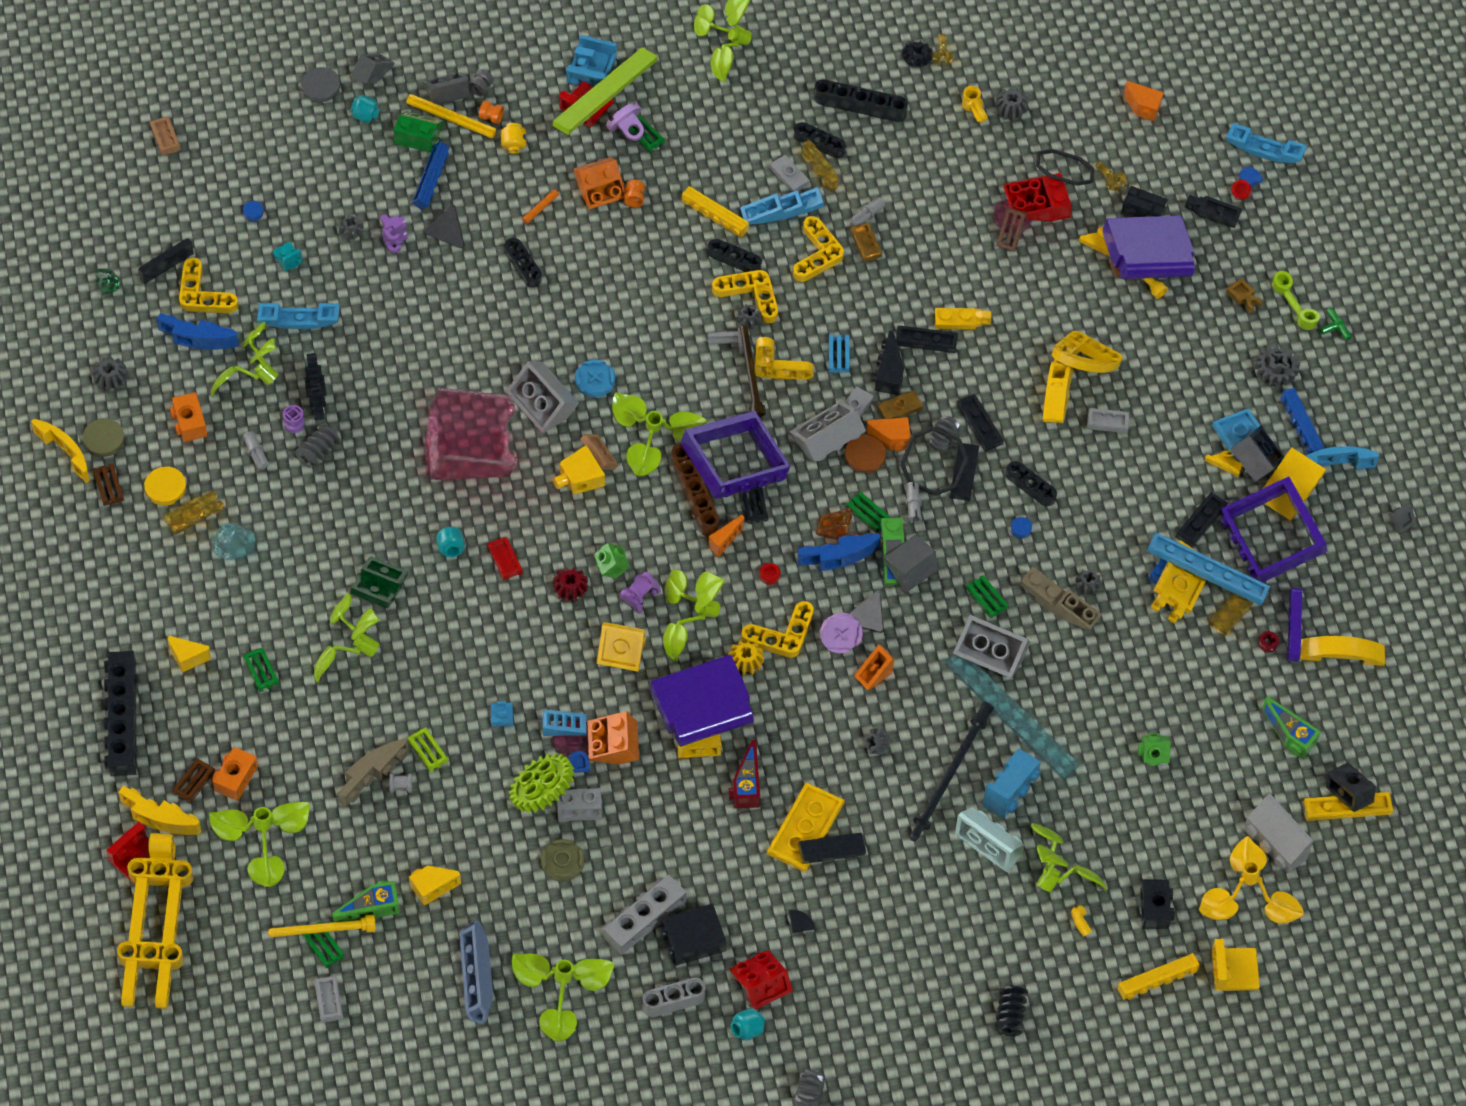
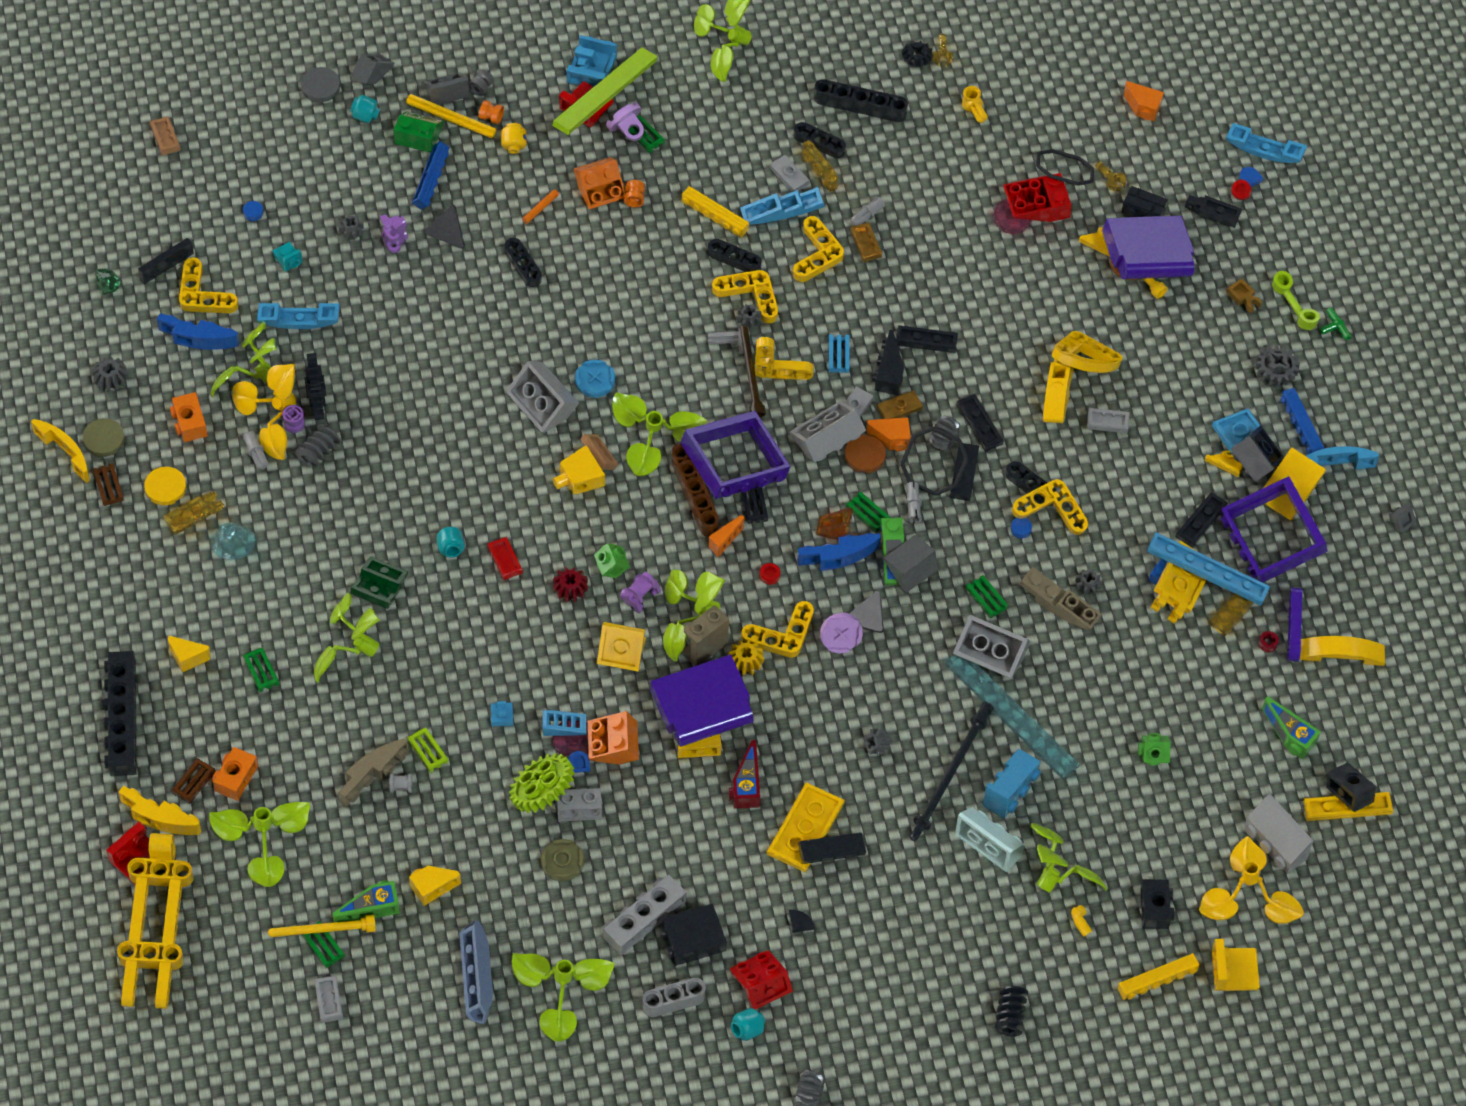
clear pink windscreen [425,388,518,480] -> none
orange slope [854,644,894,690] -> none
yellow hinge [935,308,991,330] -> none
dark grey gear [995,87,1028,121] -> none
reddish brown tile [996,207,1027,251] -> none
none -> yellow plant [232,364,296,460]
none -> dark tan panel [682,605,729,666]
none -> yellow beam [1011,479,1088,535]

